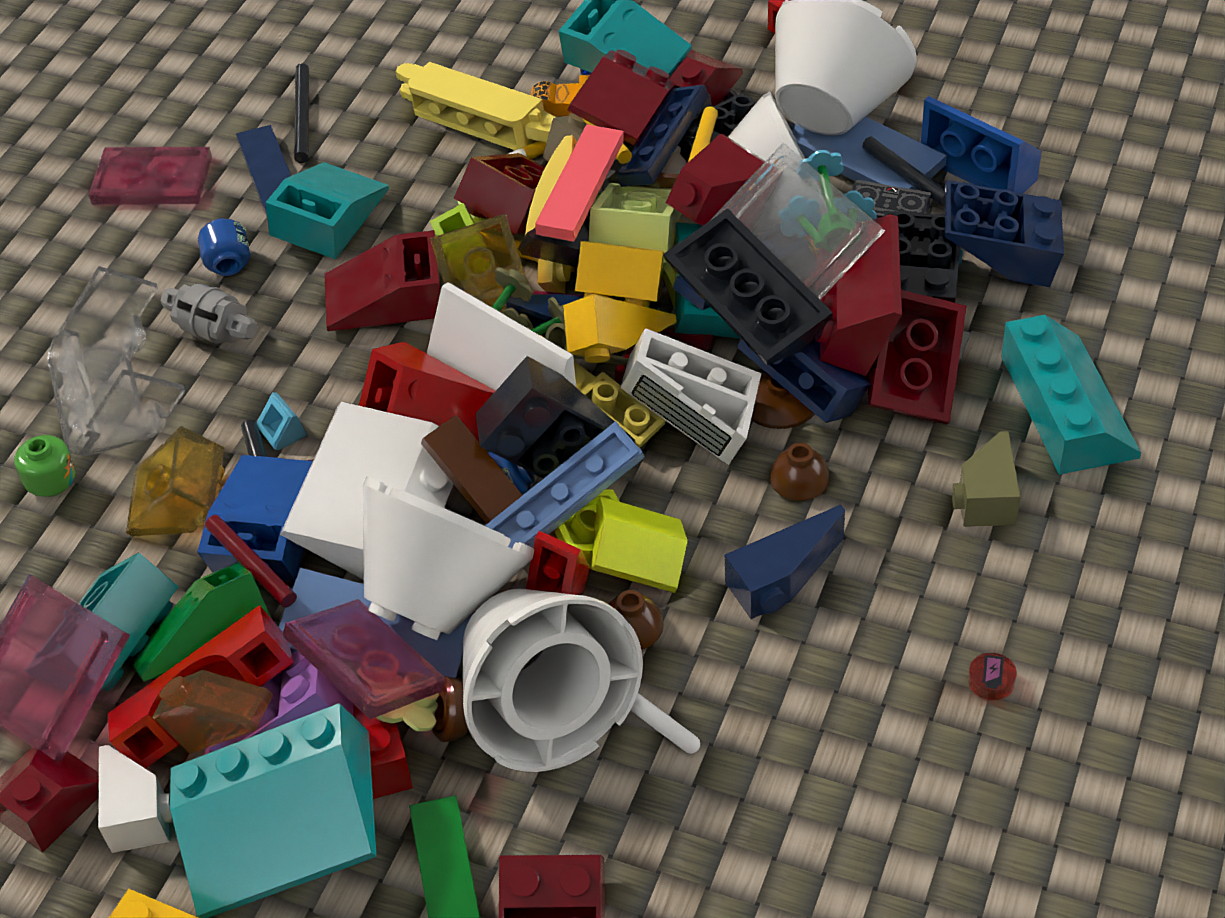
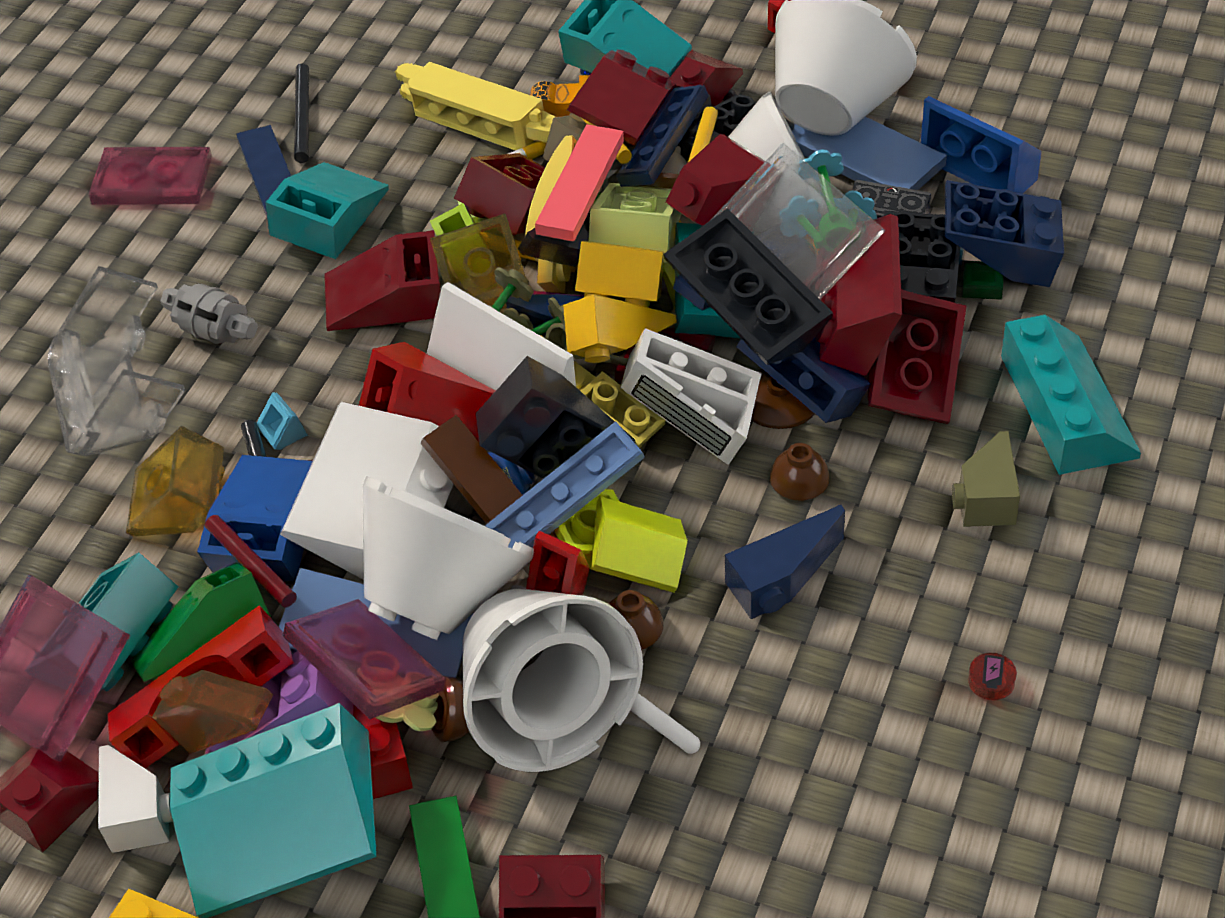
bright green head [14,435,76,497] -> none
blue head [198,218,251,276] -> none
black bar [862,136,945,206] -> none
none -> dark green tile [962,260,1003,300]

